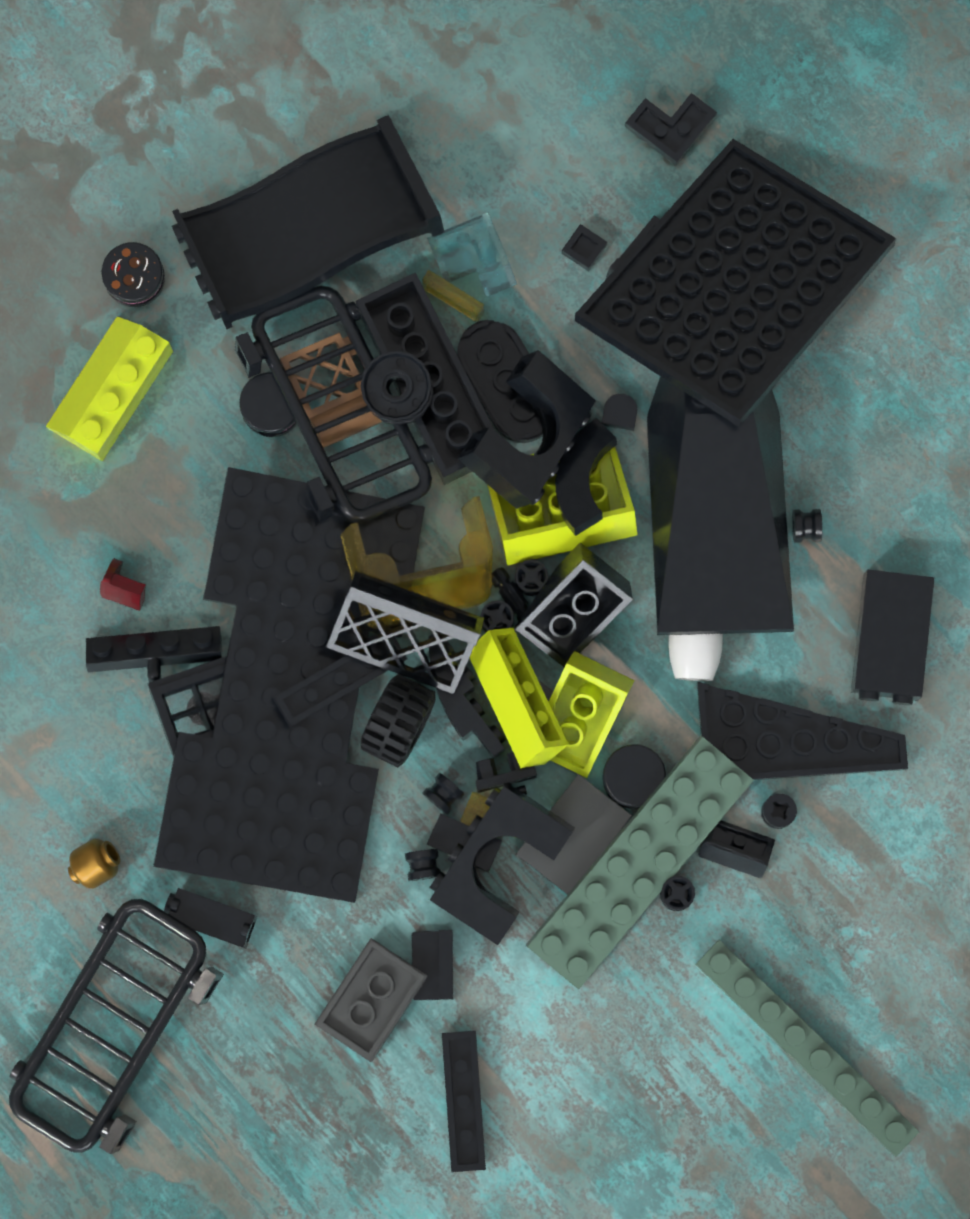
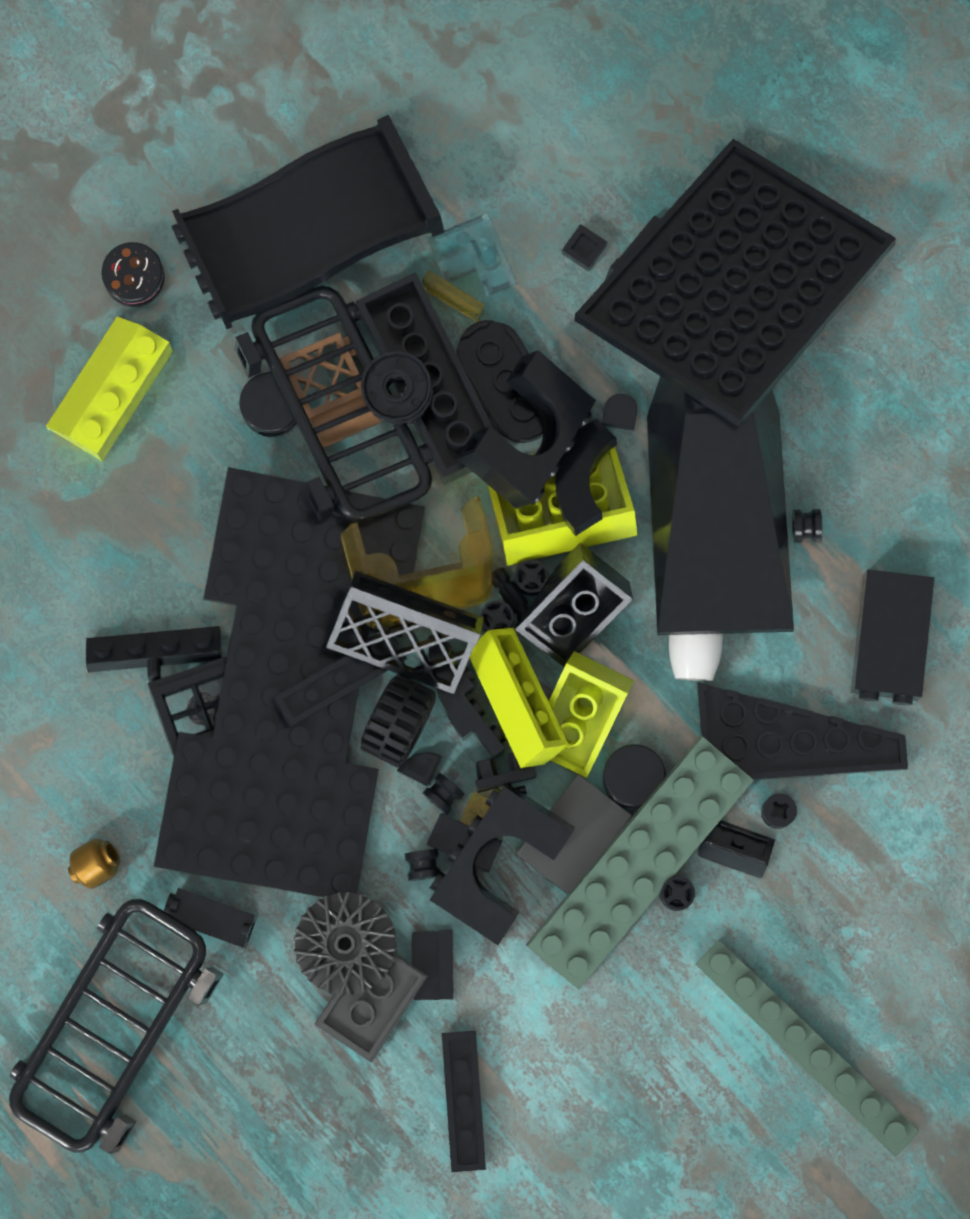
dark red tile [100,558,146,611] -> none
black plate [625,93,717,166] -> none
none -> dark grey wheel [294,892,397,995]
none -> black tile [397,752,442,787]

